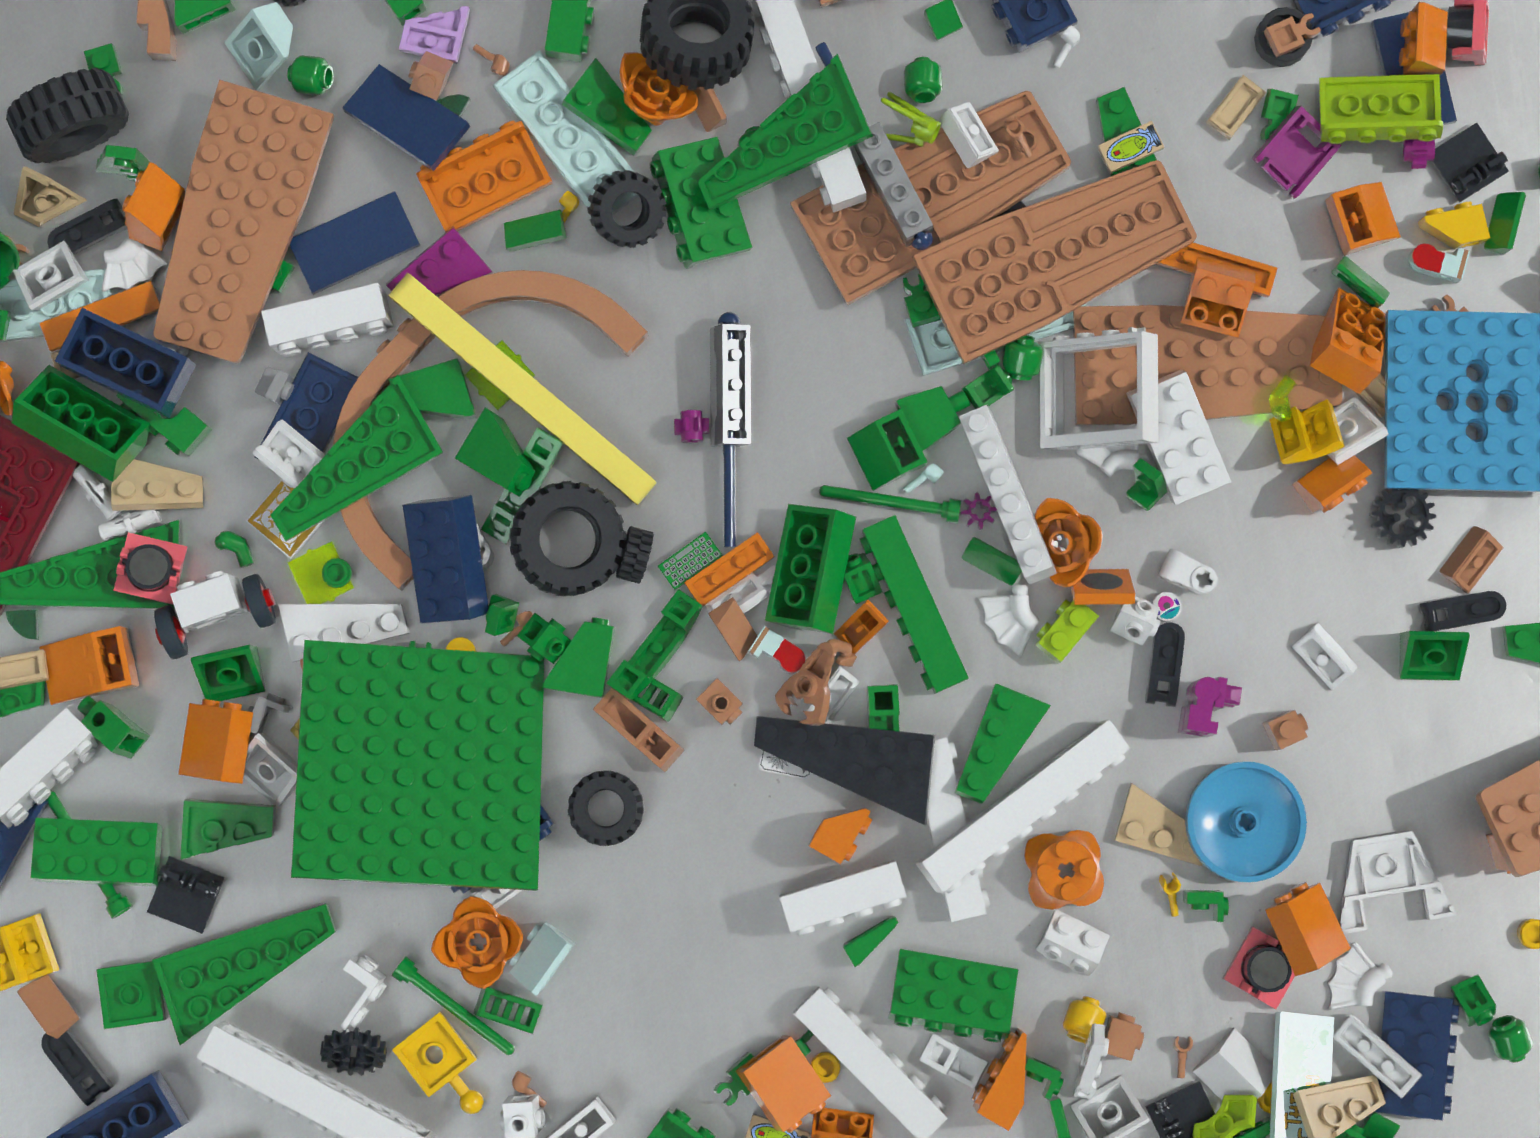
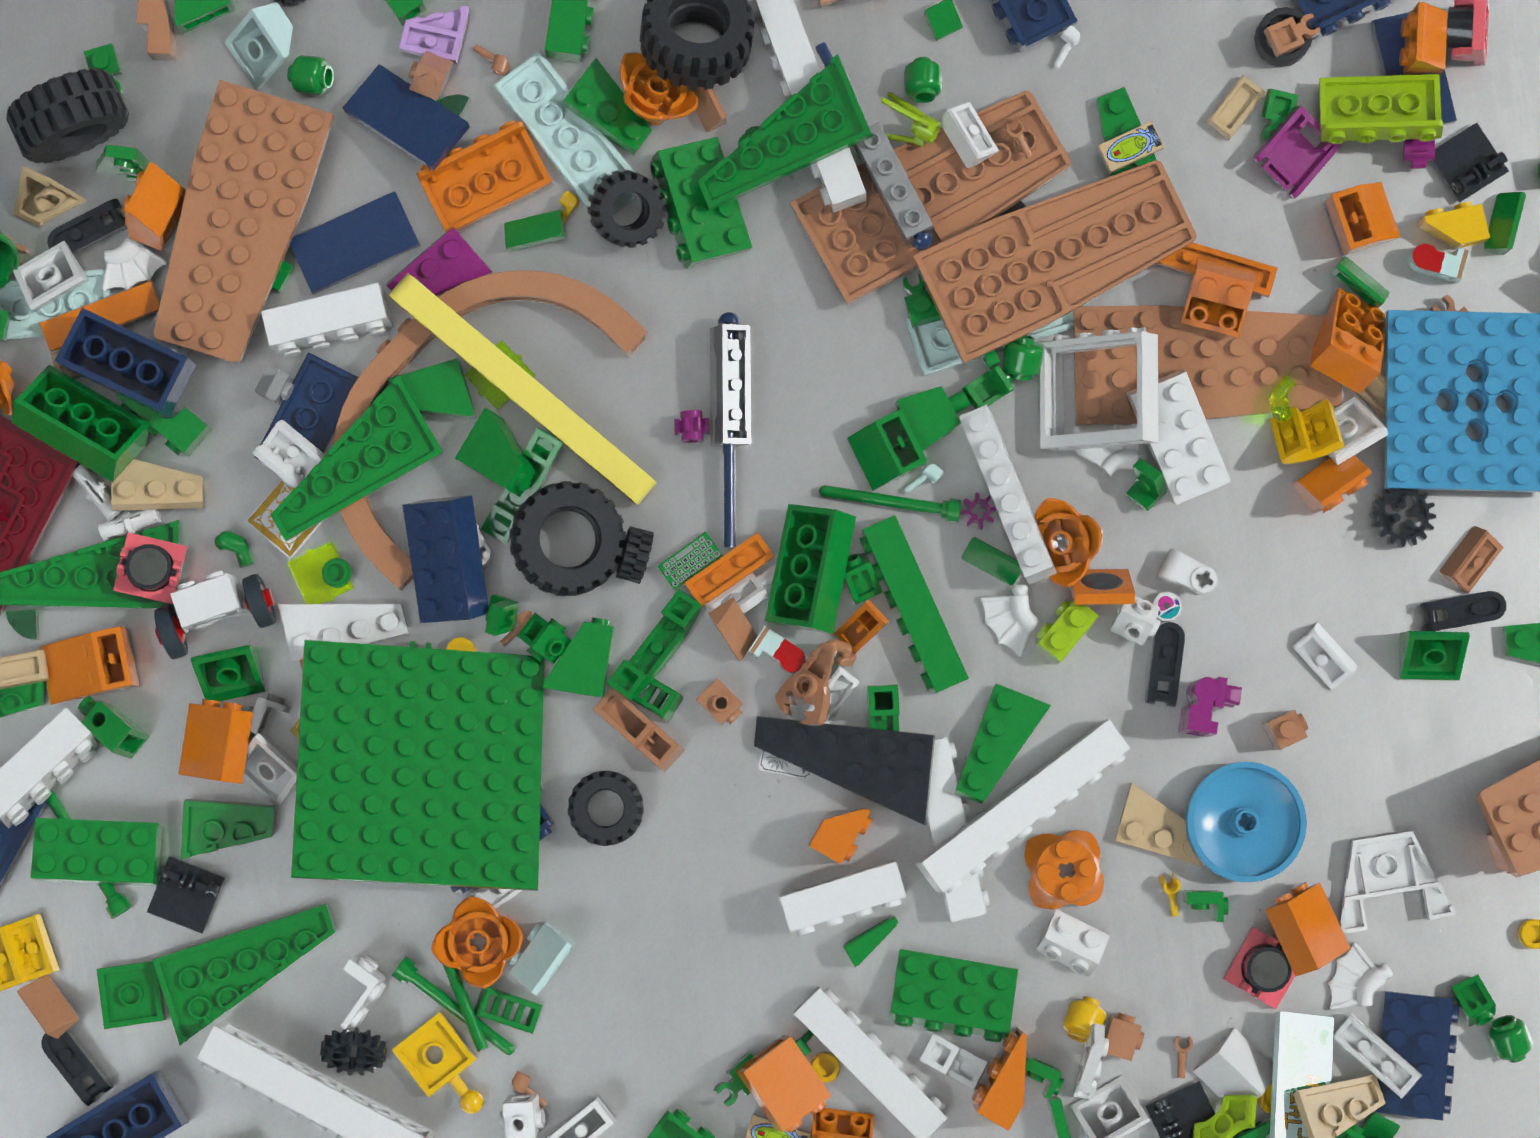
none -> green bar [433,940,489,1052]

